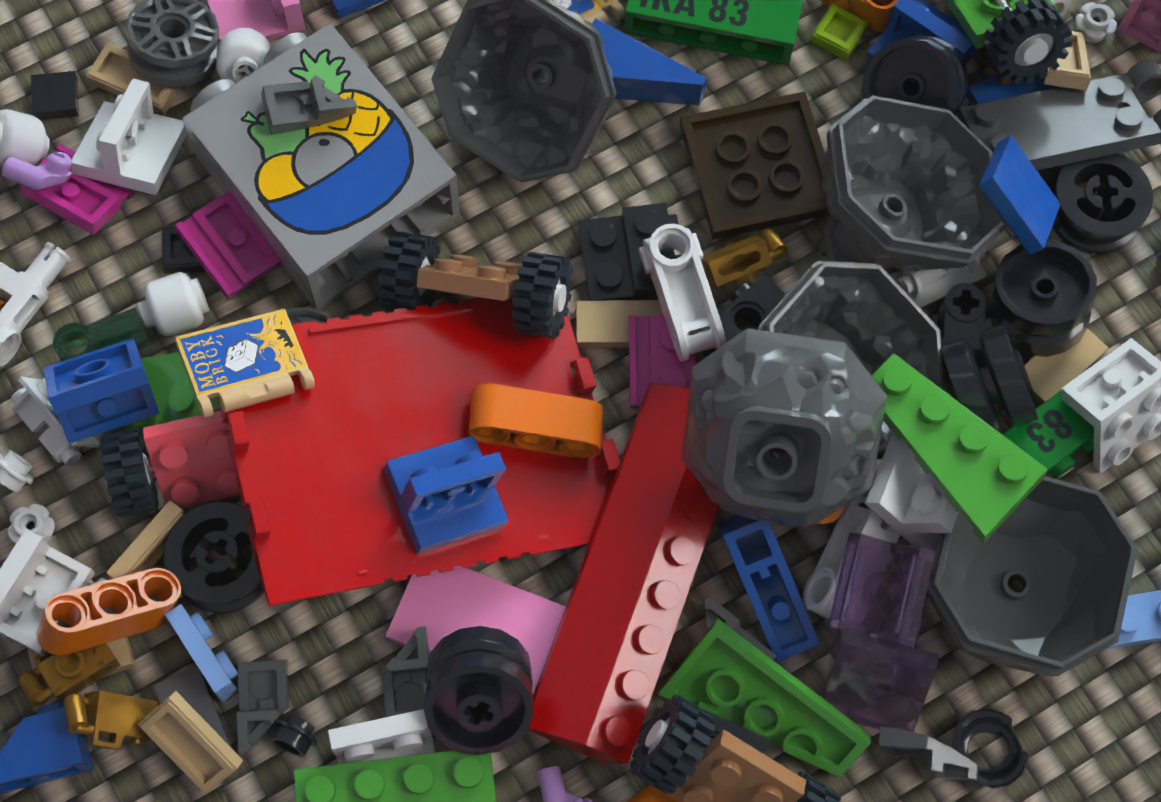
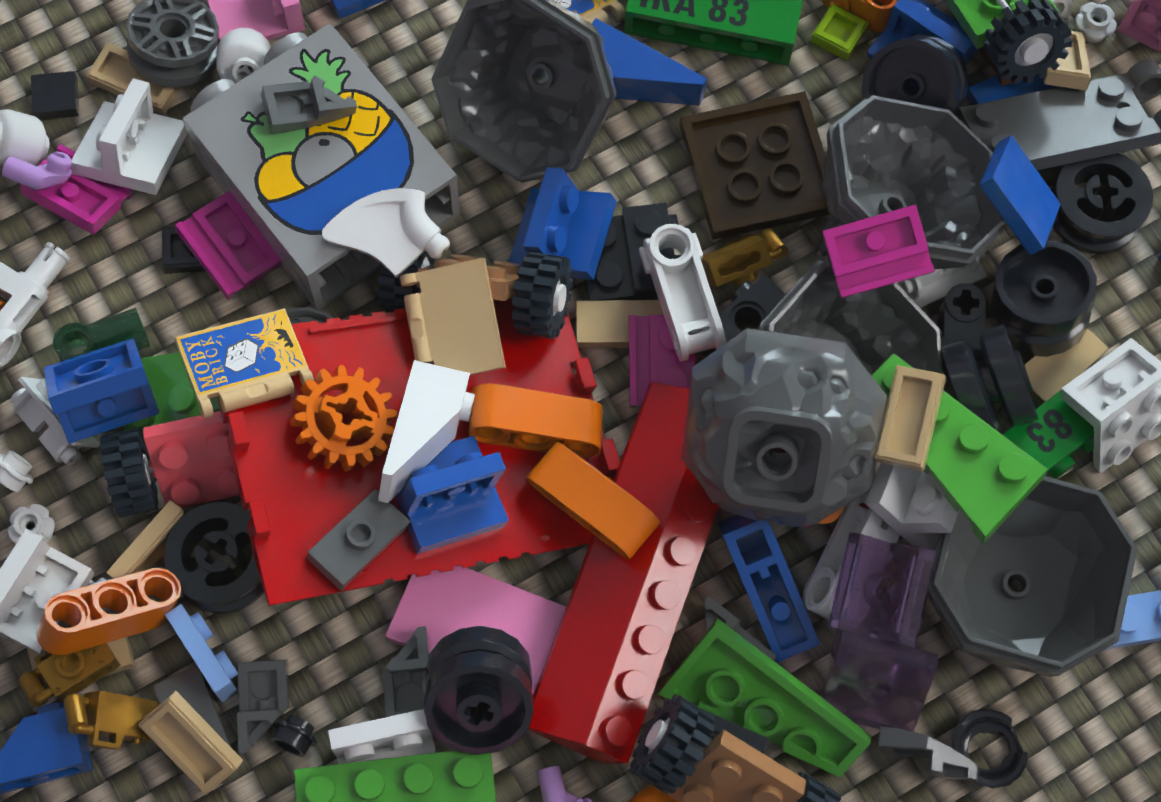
white head [138,272,209,337] -> none
none -> orange gear [290,365,398,472]
none -> dark grey plate [306,489,411,591]
none -> white arm [322,188,450,277]
none -> white slope [378,360,475,503]
none -> tan piece [400,258,506,376]
none -> blue bracket [509,167,617,280]
none -> orange beam [526,442,660,560]
none -> dark pink plate [822,204,935,298]
none -> tan tile [874,365,946,472]

